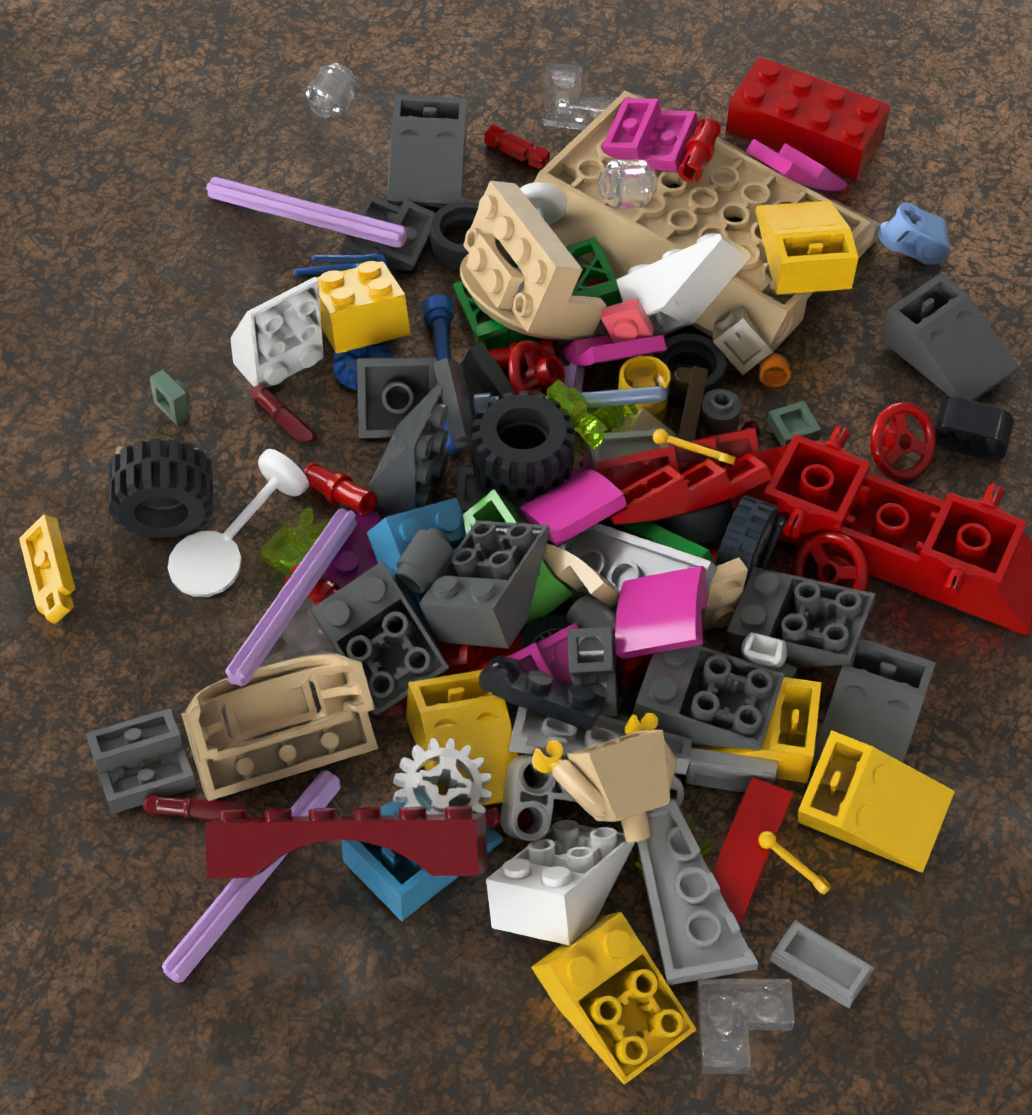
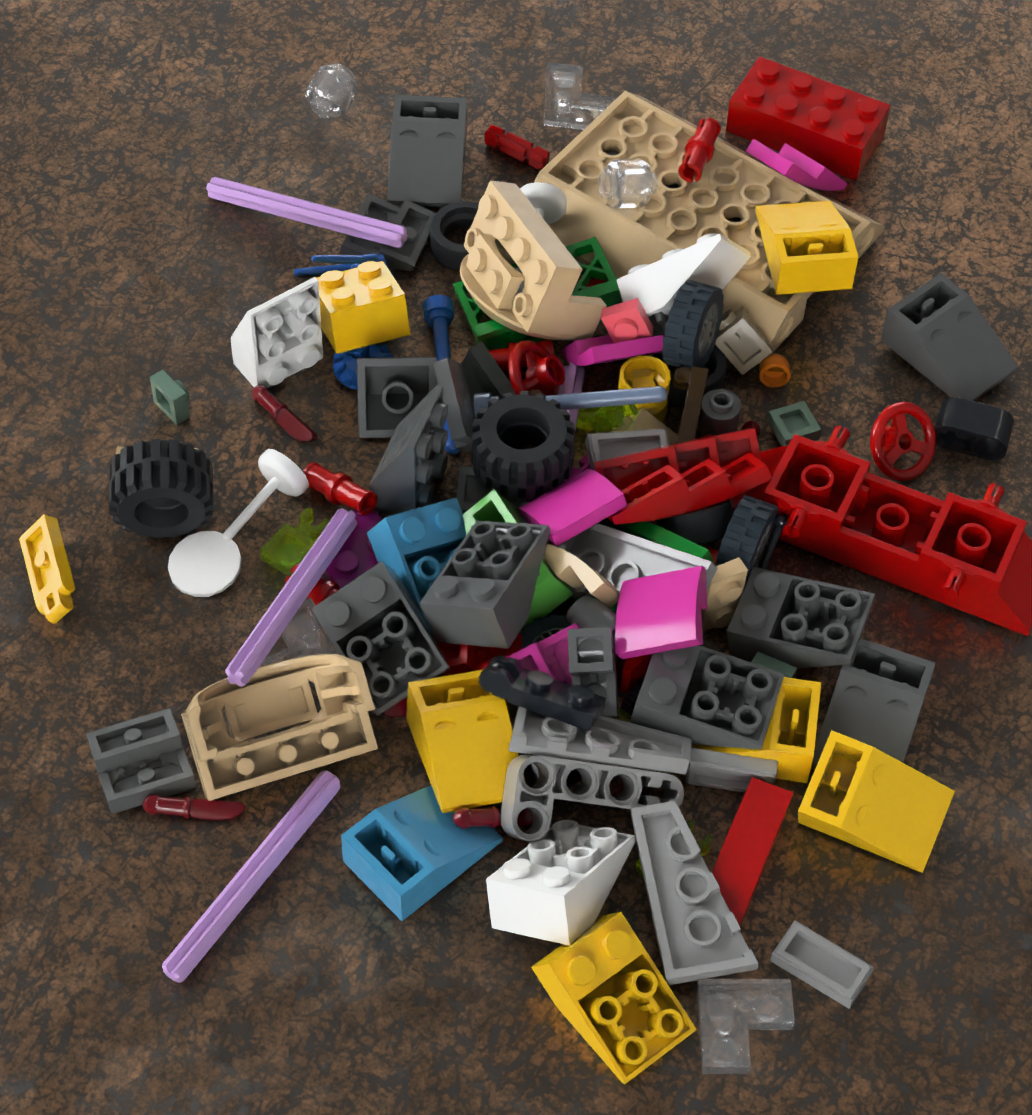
dark red arch [205,806,487,878] -> none
white gear [393,738,492,814] -> none
dark grey brick [395,528,454,594] -> none
tan torso [532,713,677,843] -> none
clear neon green plate [547,380,607,449] -> none
dark pink slope [602,98,698,172] -> none
yellow hinge [653,429,736,465] -> none
white piece [741,632,787,669] -> none
yellow hinge [758,831,831,895] -> none
red piece [792,531,869,591] -> none
light blue piece [877,202,950,265] -> none
none -> black wheel [663,280,724,369]

